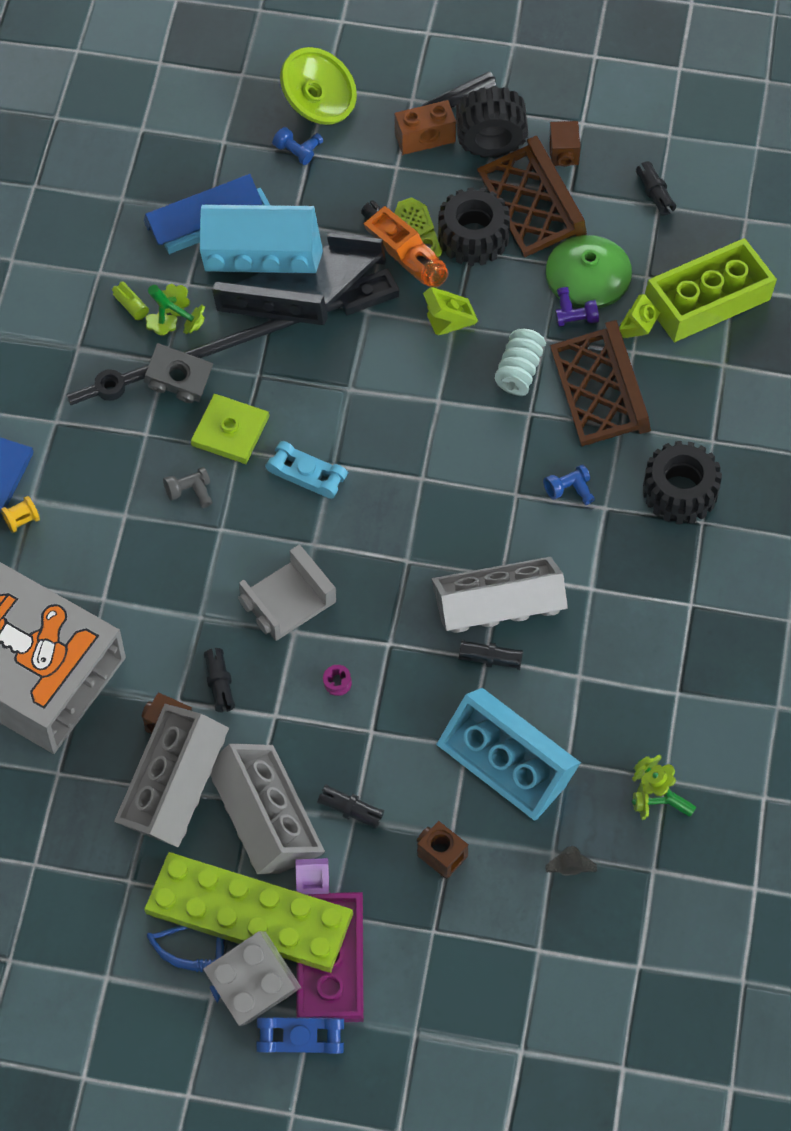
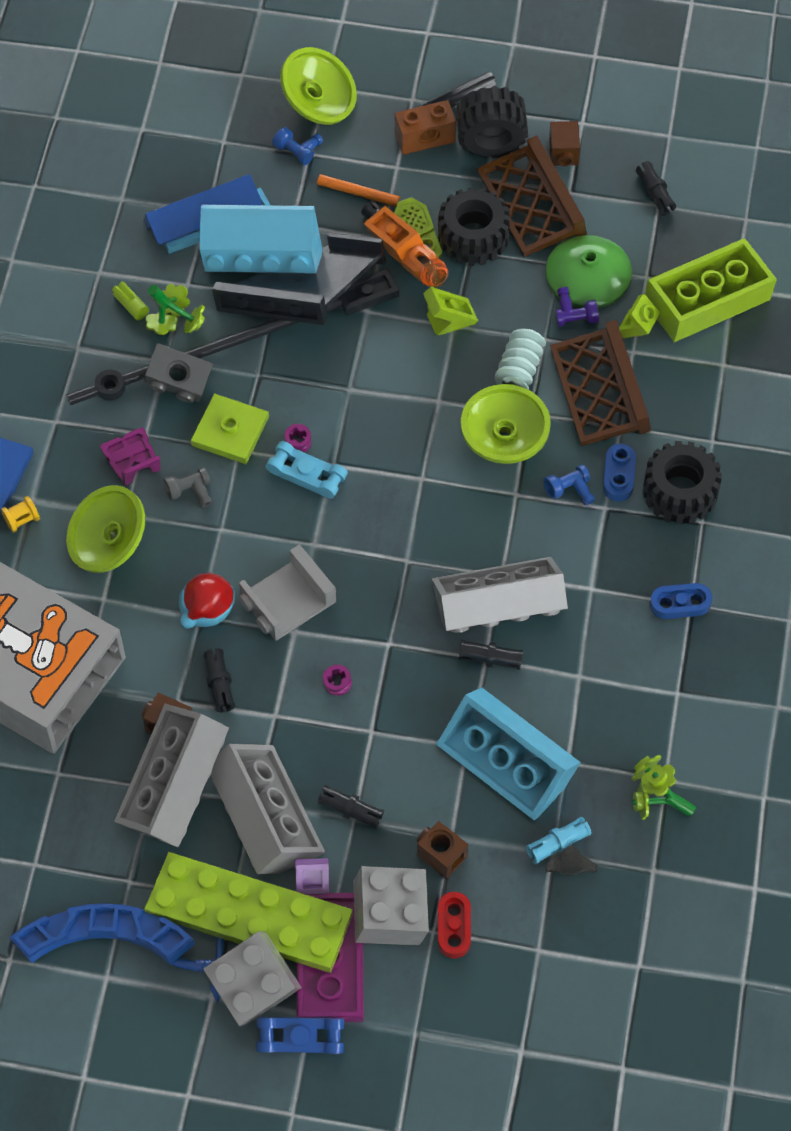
none -> blue tile [9,903,195,965]
none -> lime dish [66,485,145,573]
none -> magenta piece [100,427,161,486]
none -> red piece [179,572,235,629]
none -> magenta bush [284,424,312,453]
none -> orange bar [317,174,400,207]
none -> light grey brick [353,866,429,945]
none -> red plate [438,892,471,959]
none -> lime dish [461,384,551,464]
none -> medium azure pin [525,817,591,864]
none -> blue plate [603,444,636,501]
none -> blue plate [650,583,712,619]

